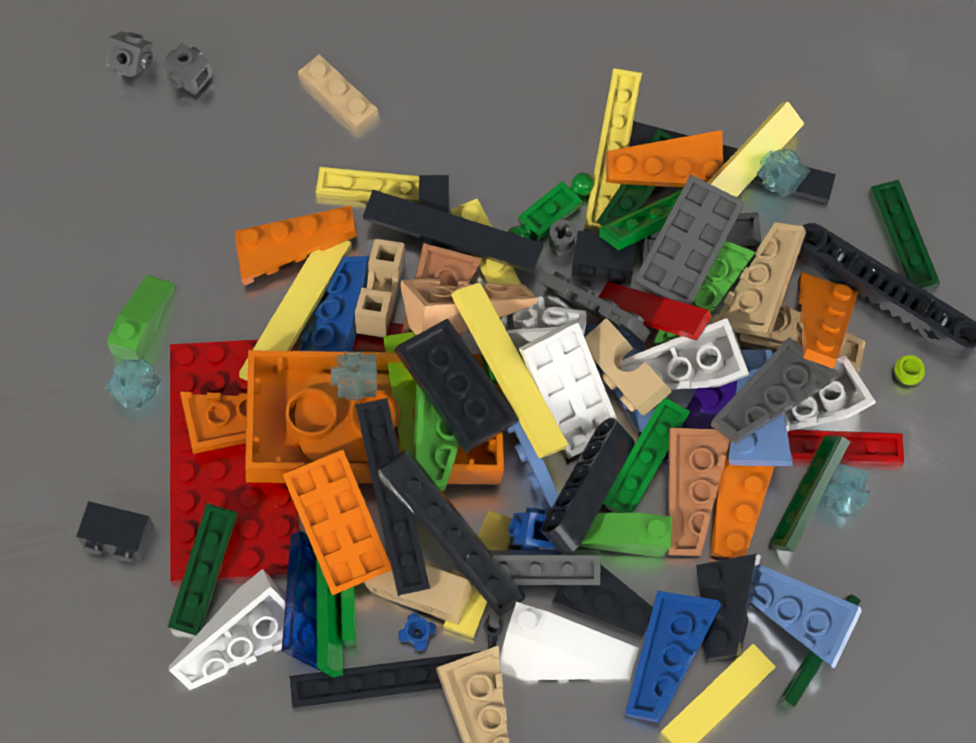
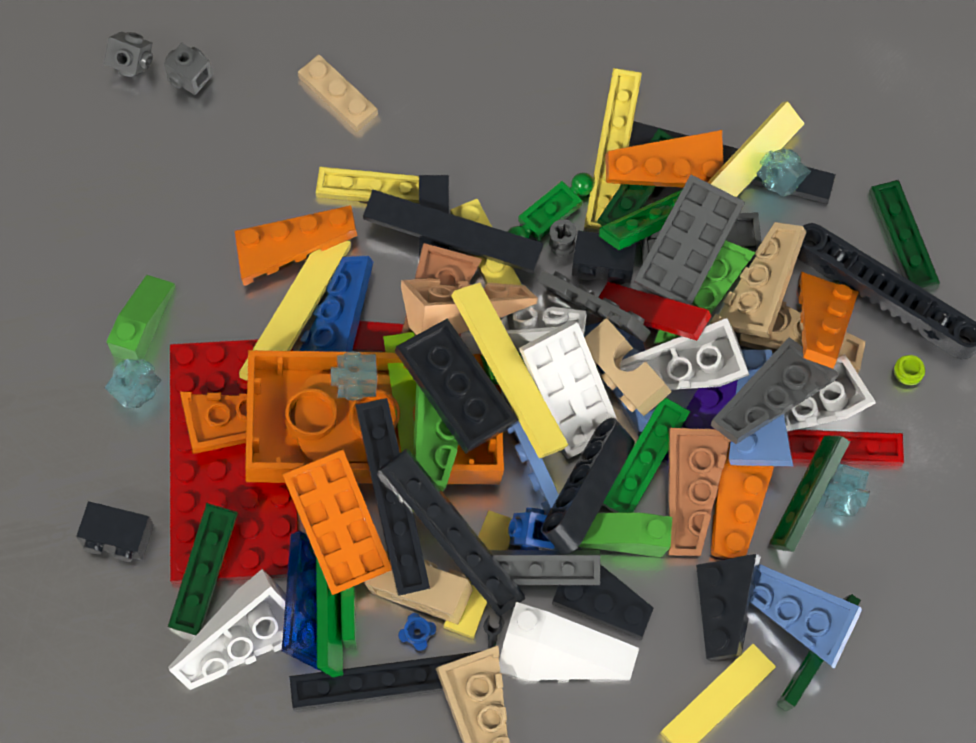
tan arch [355,239,405,338] -> none
blue wing [625,591,721,723] -> none

